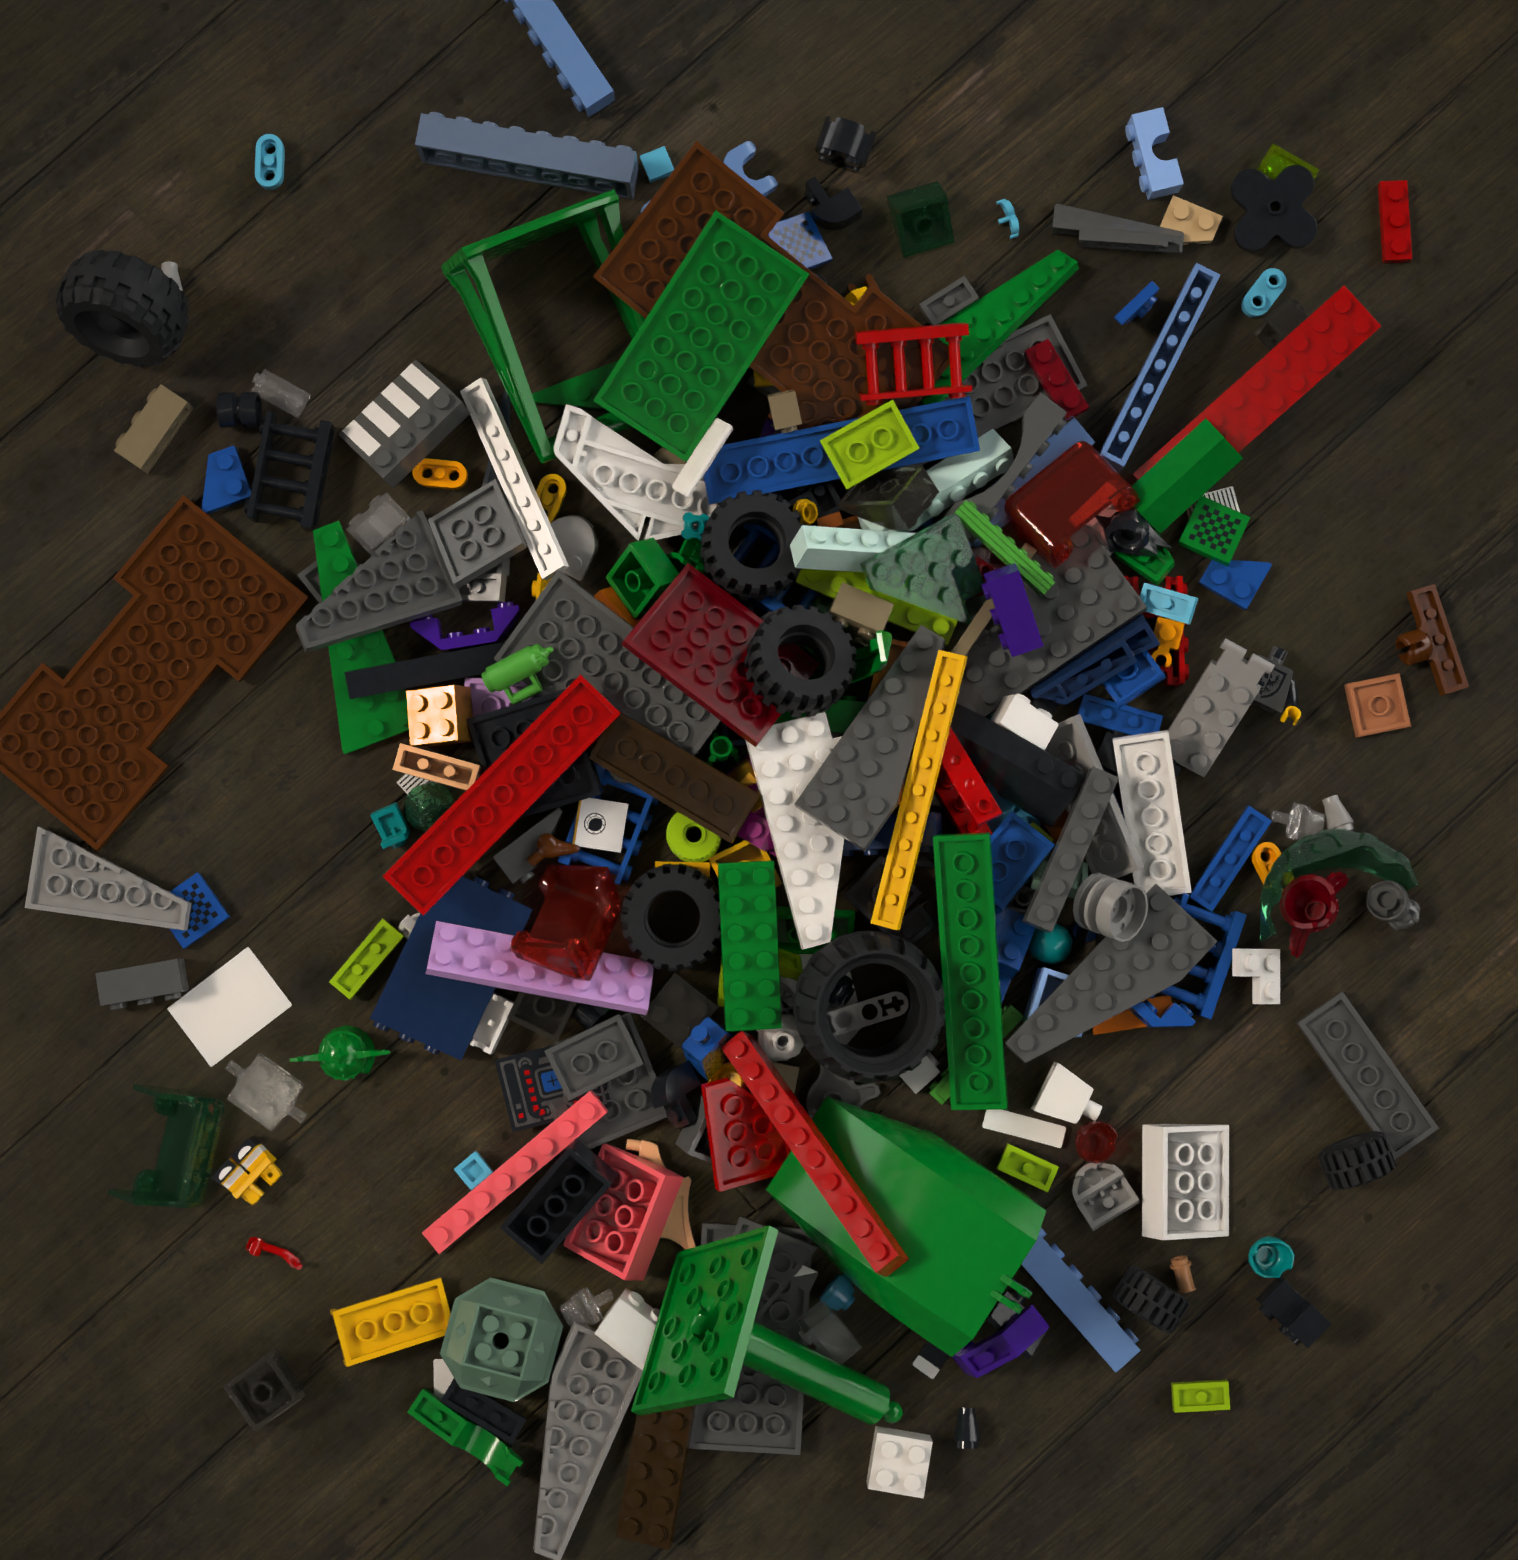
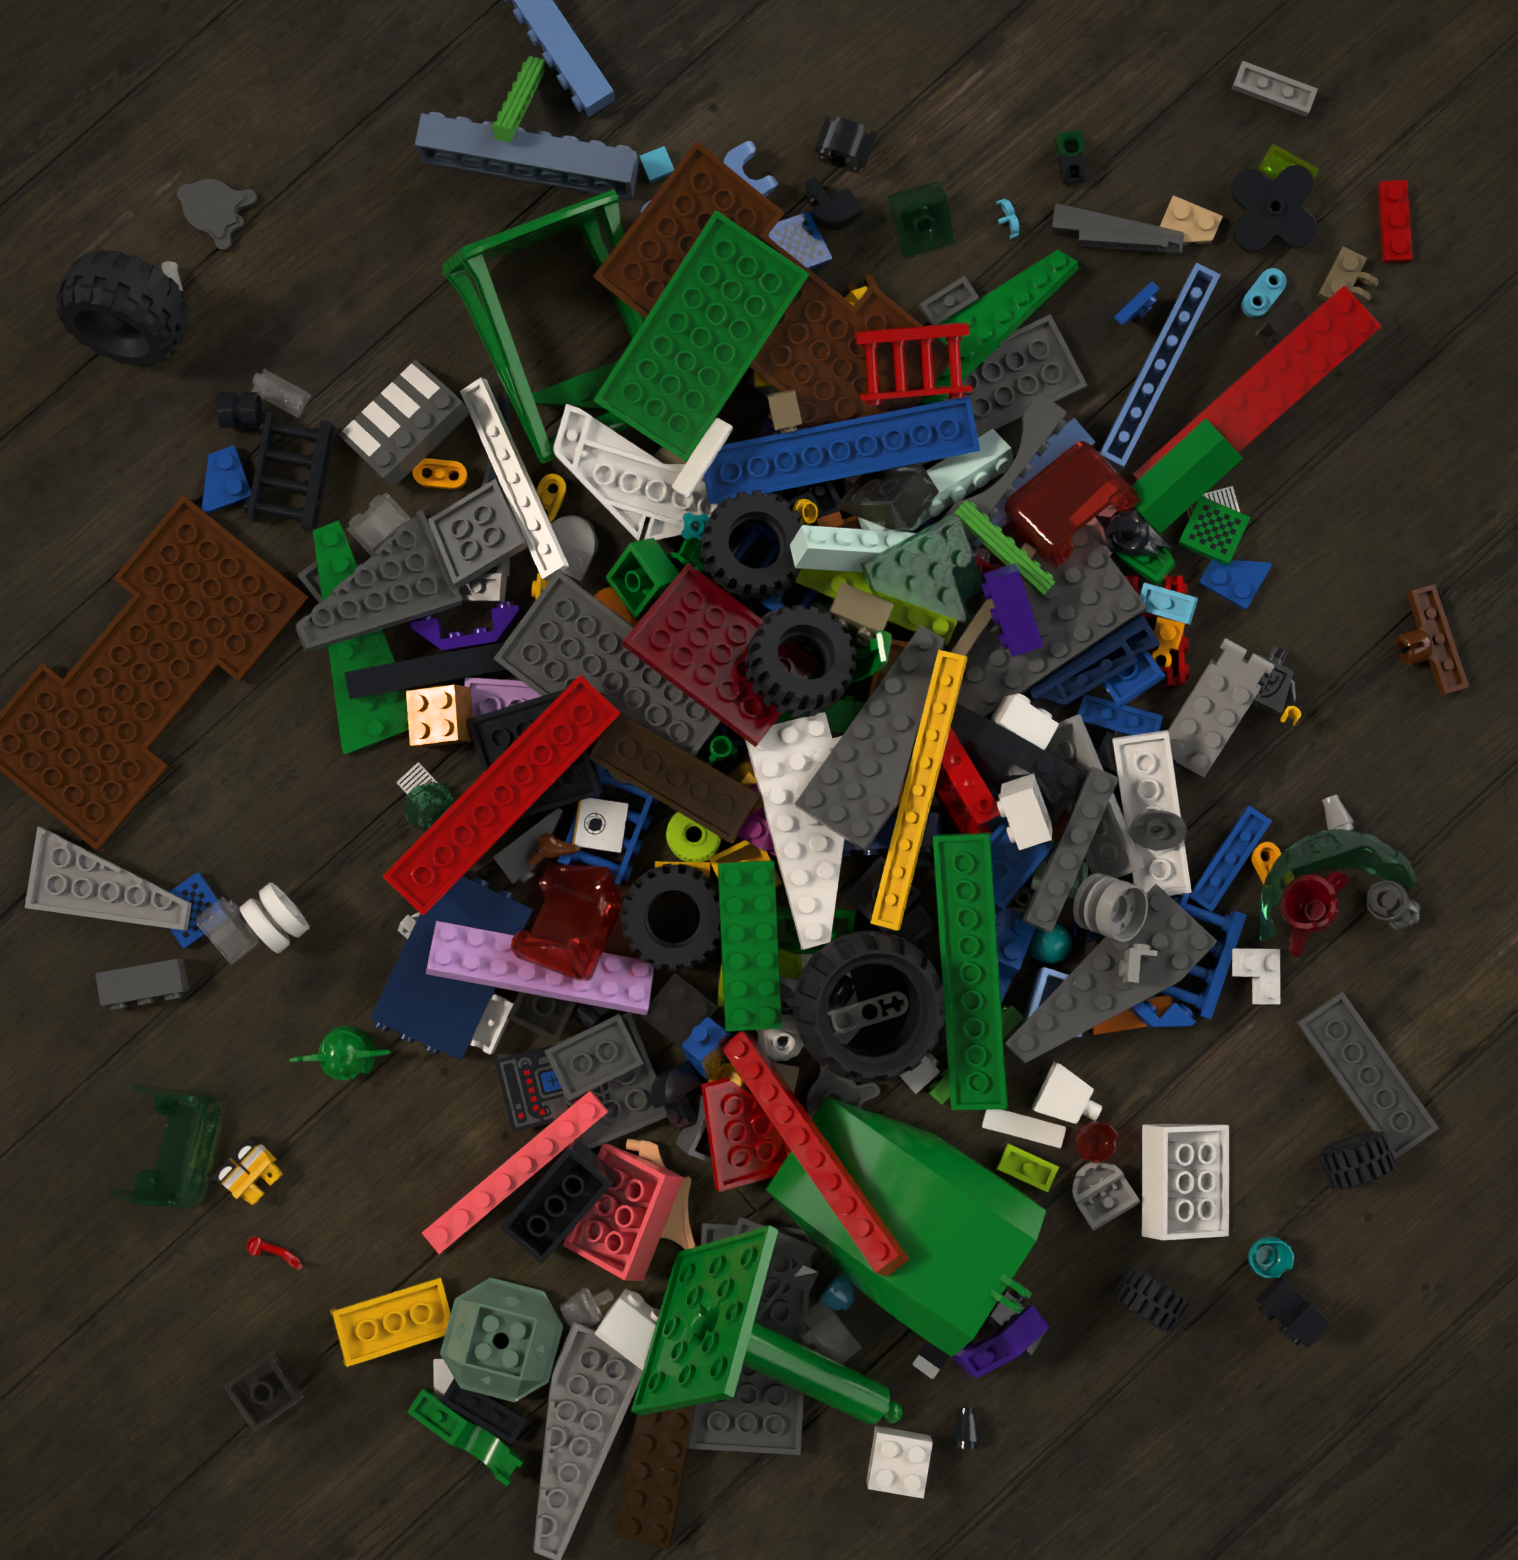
dark tan brick [114,384,194,474] -> none
white sticker [167,947,292,1067] -> none
clear plate [225,1053,308,1131] -> none
medium azure plate [255,134,285,190] -> none
lime plate [329,918,405,1000] -> none
teal bracket [370,802,411,849] -> none
light nougat brick [392,743,483,790] -> none
medium azure plate [454,1151,494,1190] -> none
bright green piece [481,644,553,705] -> none
lime plate [820,400,920,490] -> none
medium blue brick [1022,1228,1141,1373] -> none
dark red plate [1024,338,1089,422] -> none
light blue arch [1125,107,1184,200] -> none
medium nougat pin [1170,1256,1196,1293] -> none
lime plate [1171,1379,1230,1413] -> none
clear piece [1270,803,1325,841] -> none
nougat tile [1344,673,1411,738] -> none
none -> dark grey tile [177,179,257,251]
none -> clear brick [196,896,258,965]
none -> white wheel [240,883,310,953]
none -> bright green piece [492,56,545,143]
none -> white brick [997,773,1052,850]
none -> leg [1055,130,1085,185]
none -> light grey bracket [1119,944,1158,985]
none -> dark grey dish [1130,810,1187,850]
none -> light grey plate [1231,61,1318,117]
none -> dark tan hinge [1317,246,1379,303]

